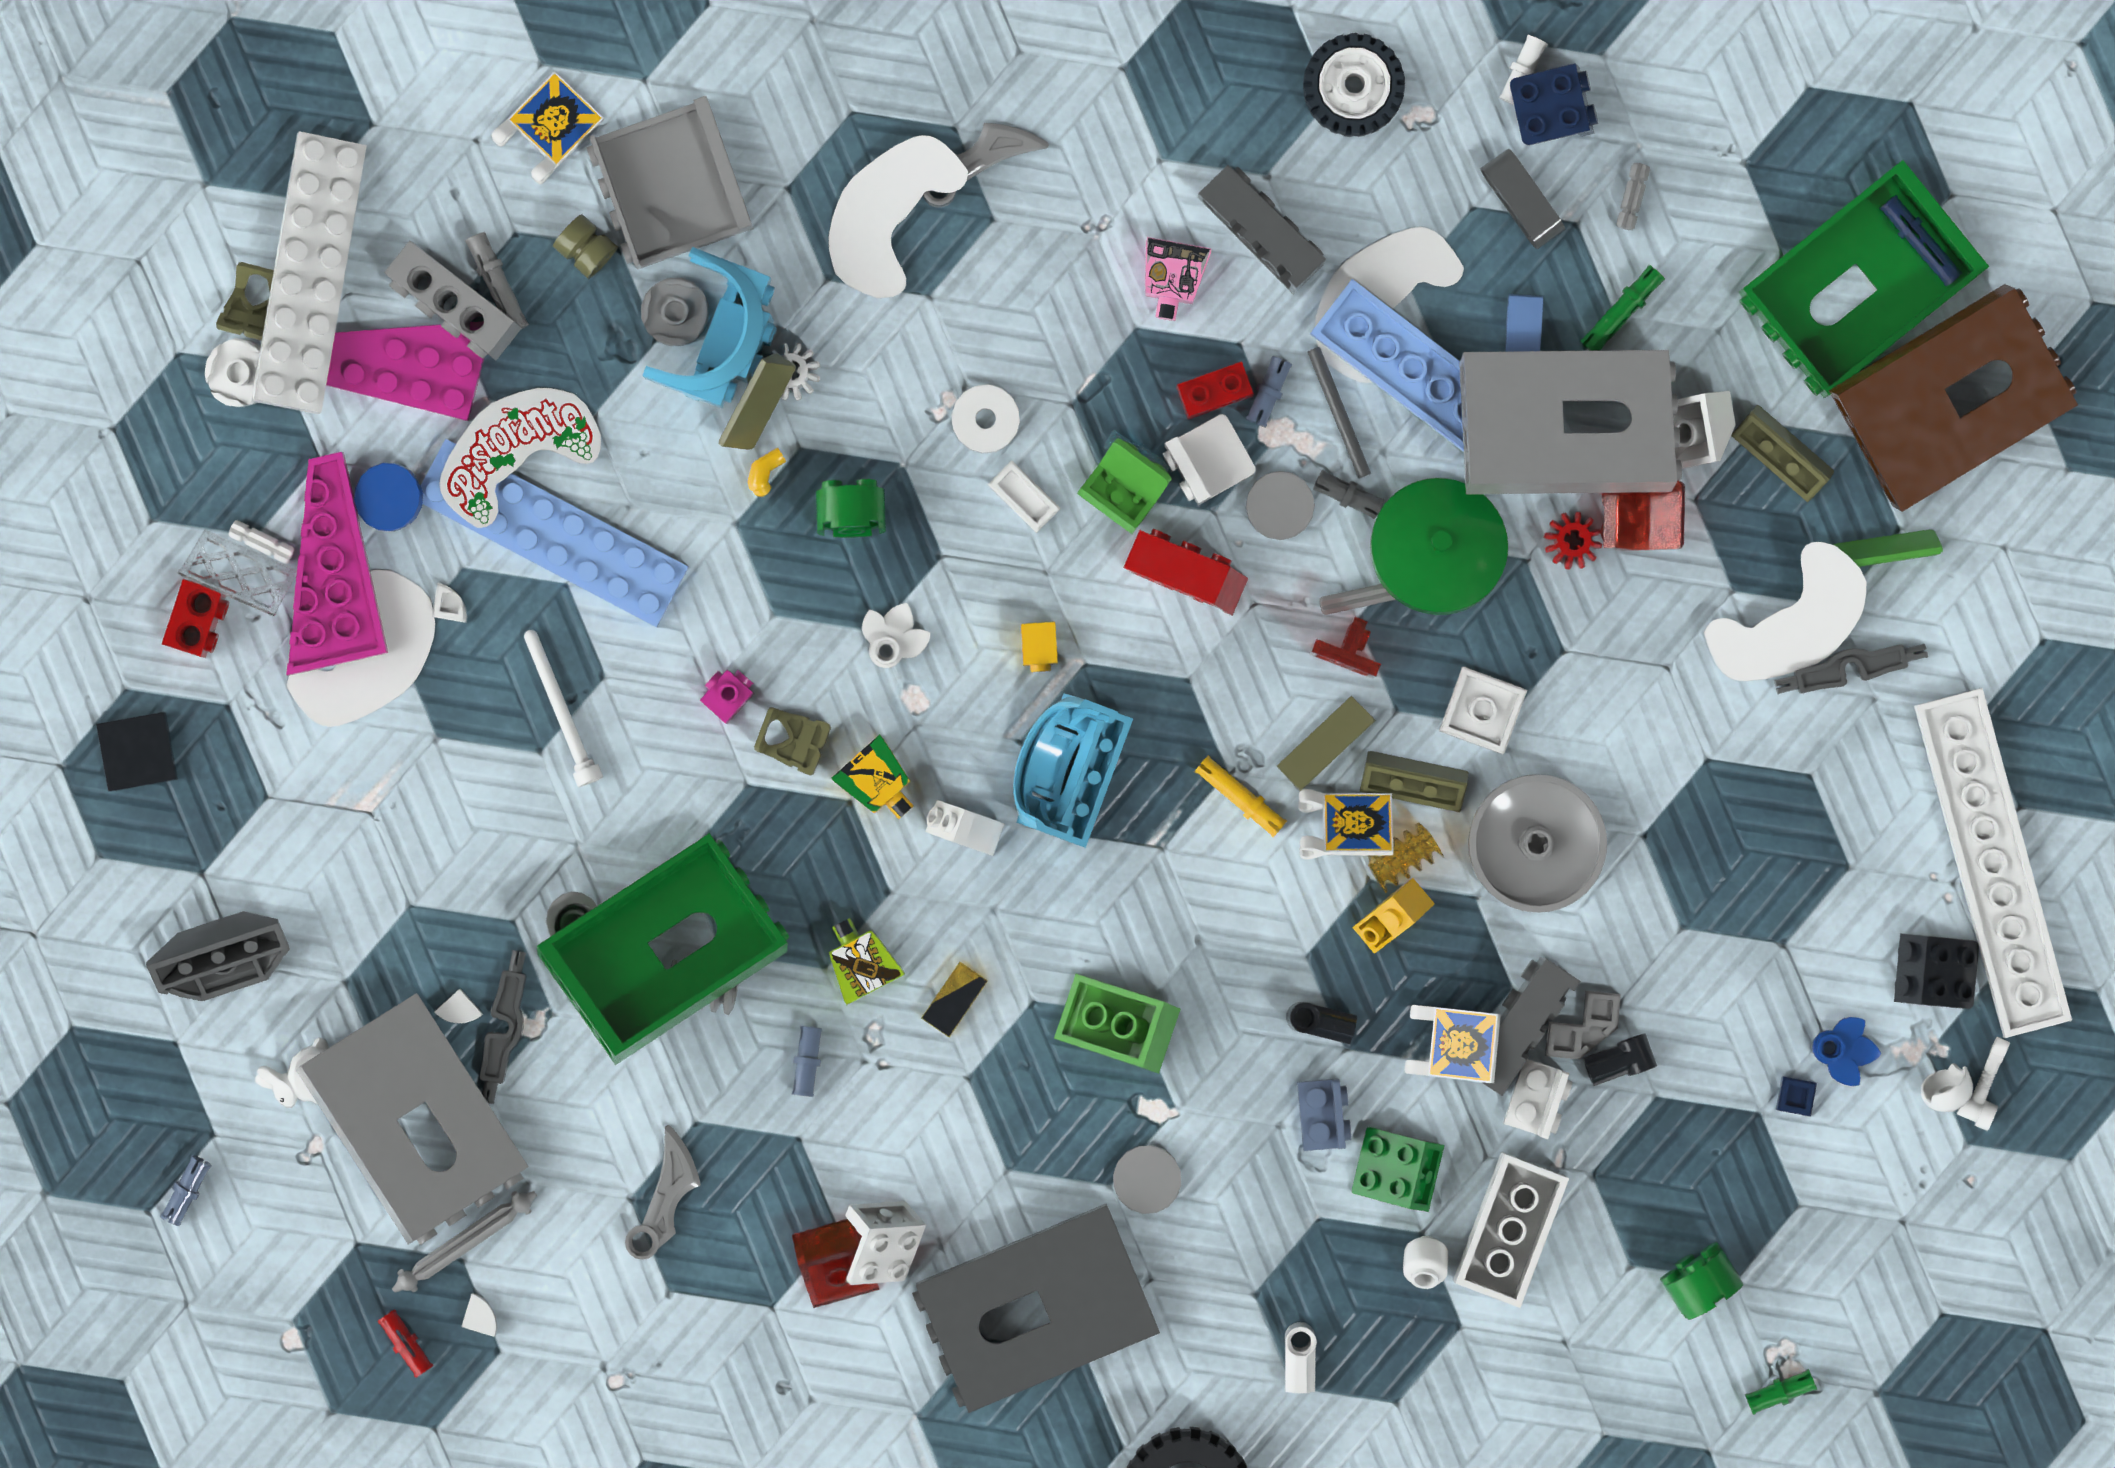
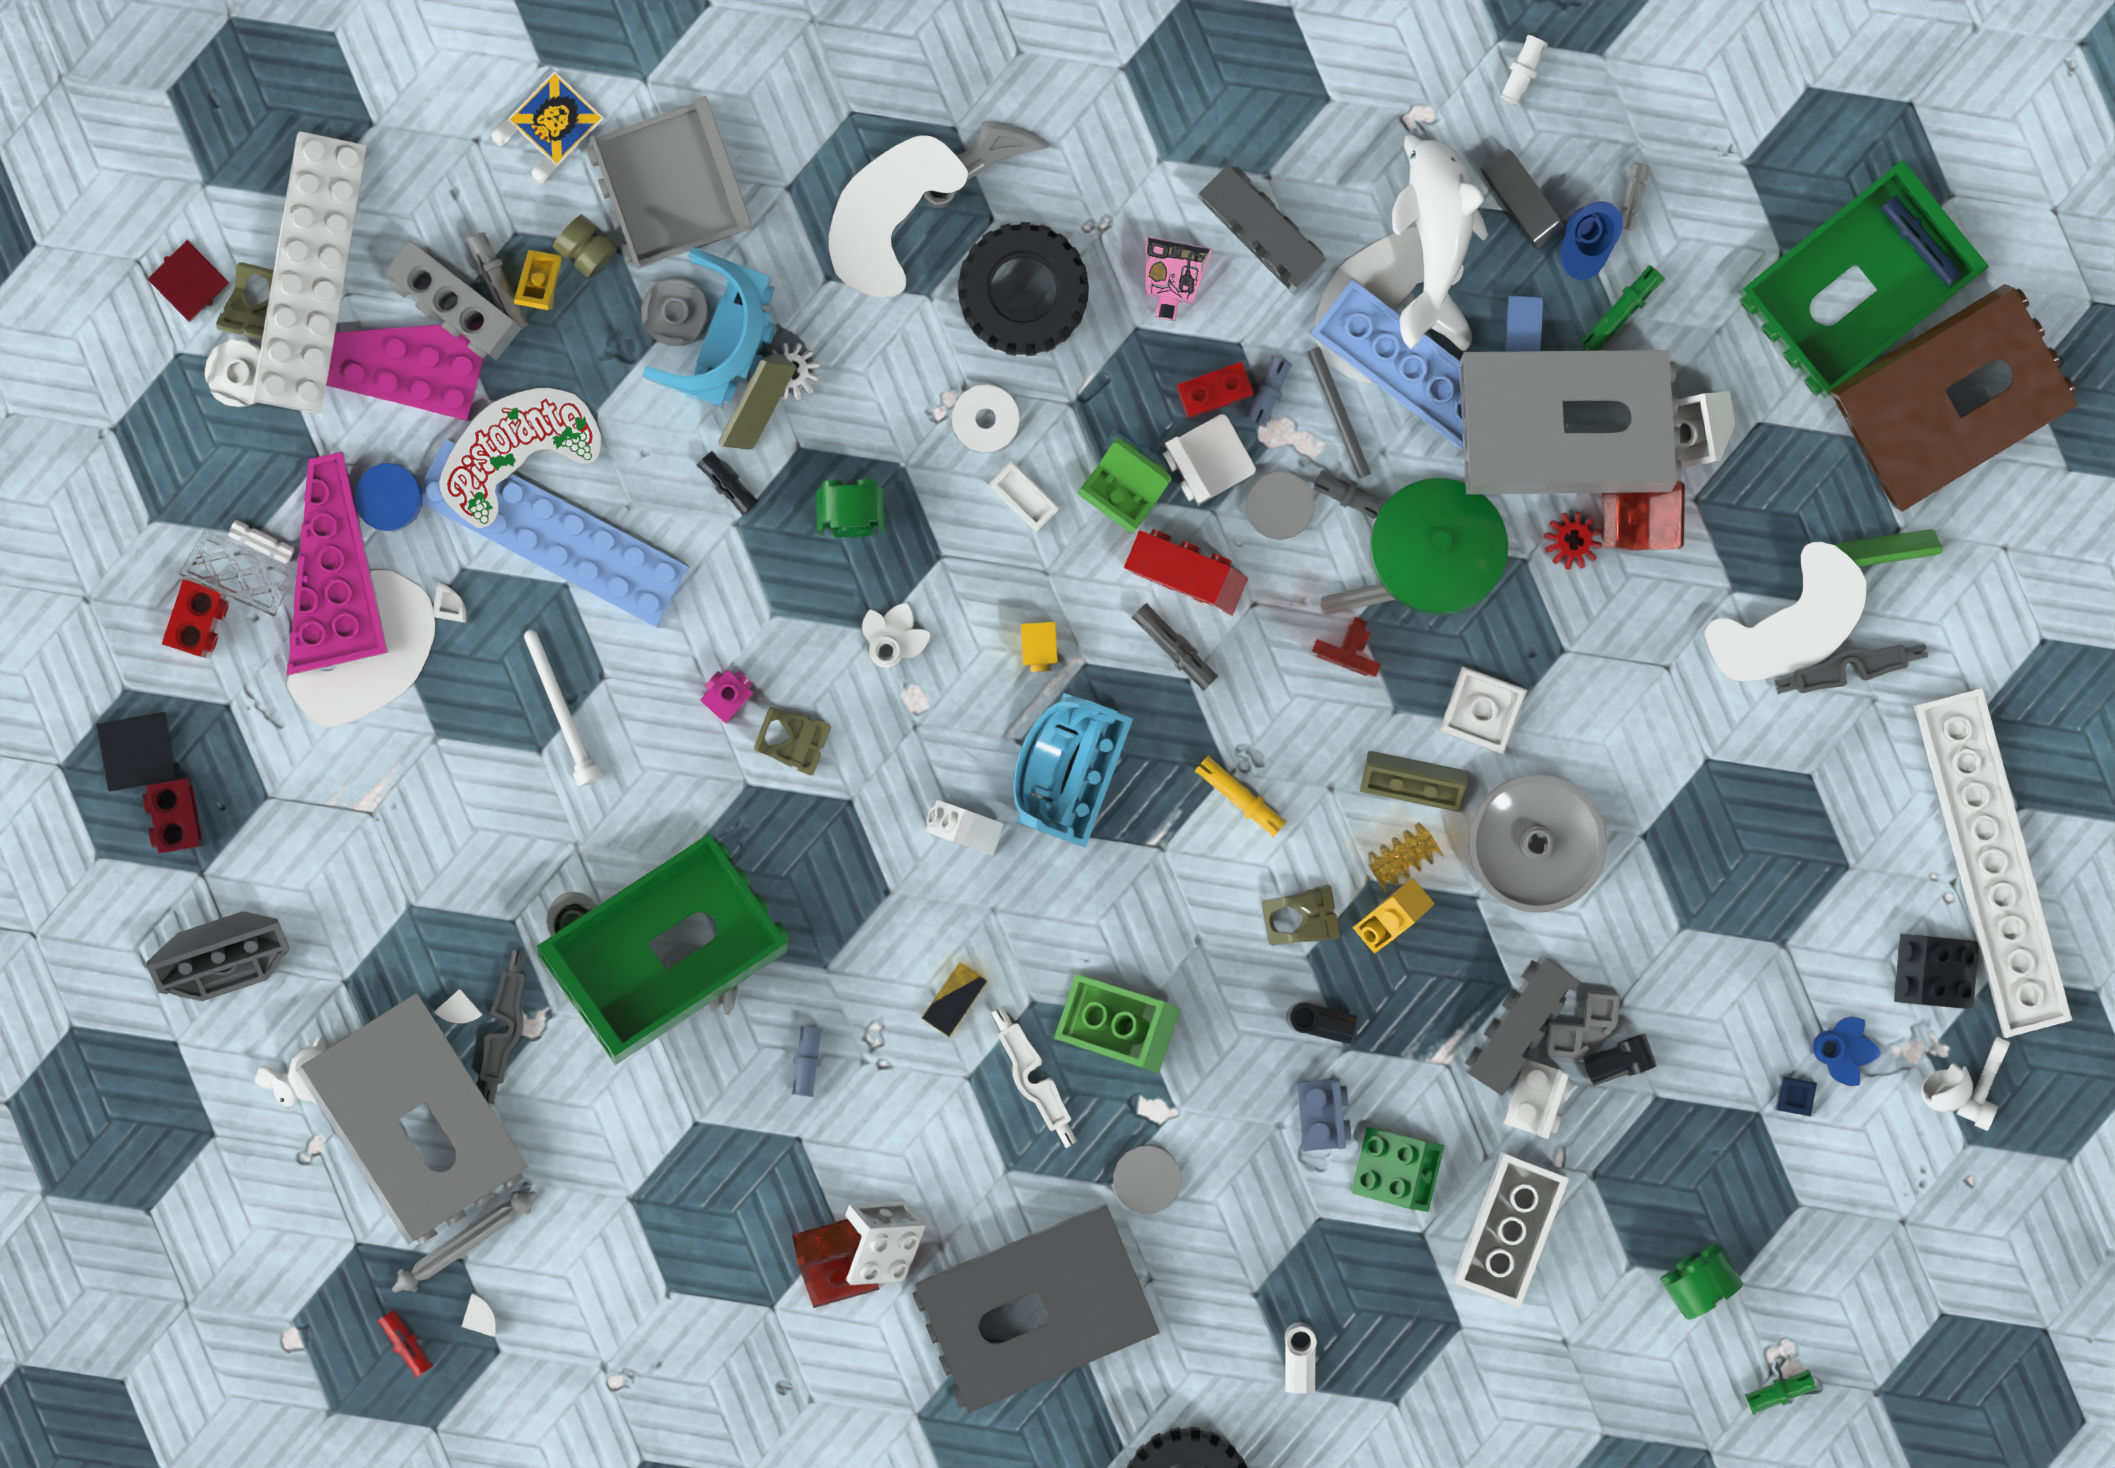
sand blue pin [160,1155,212,1226] -> none
light grey piece [625,1125,701,1260] -> none
yellow arm [747,447,786,497] -> none
torso [829,918,905,1005] -> none
torso [831,734,914,820] -> none
olive slope [1277,696,1376,791] -> none
flag [1299,789,1393,859] -> none
wheel [1303,33,1405,137] -> none
white head [1403,1236,1449,1289] -> none
flag [1405,1005,1501,1083] -> none
dark blue bracket [1510,63,1598,146] -> none
olive slope [1731,405,1834,502] -> none
none -> dark red brick [142,778,204,854]
none -> dark red piece [147,240,230,322]
none -> yellow slope [514,250,562,310]
none -> black pin [696,451,759,516]
none -> black tyre [958,222,1089,357]
none -> white piece [991,1006,1078,1148]
none -> dark grey pin [1131,603,1218,691]
none -> olive piece [1262,885,1340,946]
none -> white animal [1392,134,1488,351]
none -> blue piece [1560,201,1623,280]

